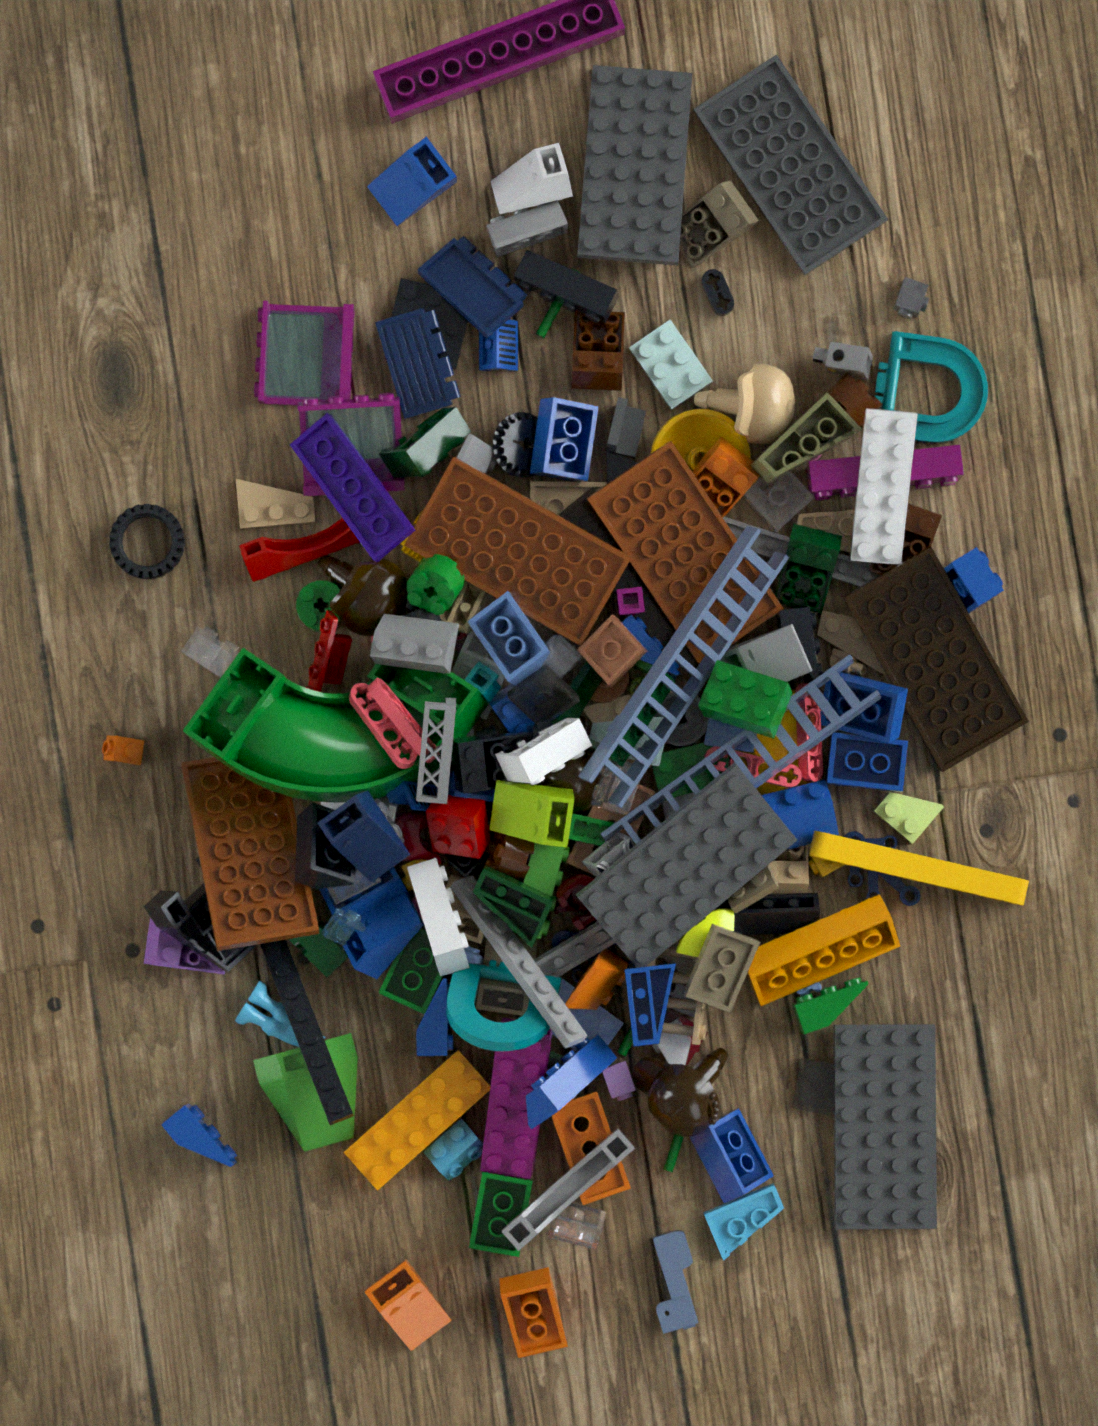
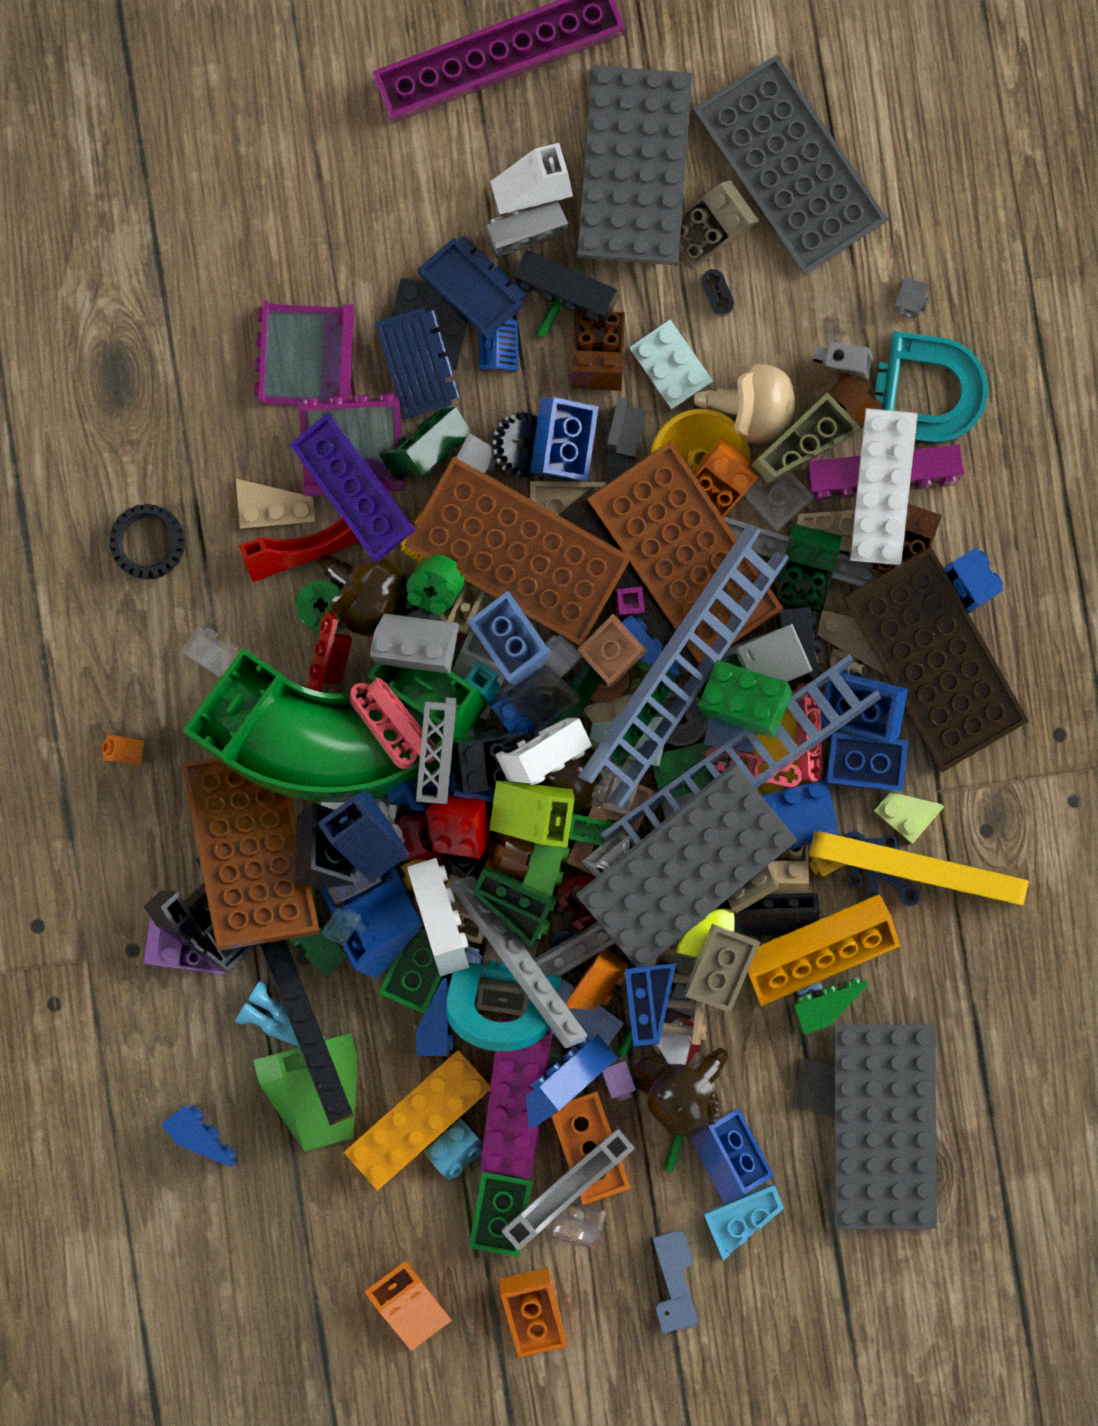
blue slope [367,136,457,226] -> none

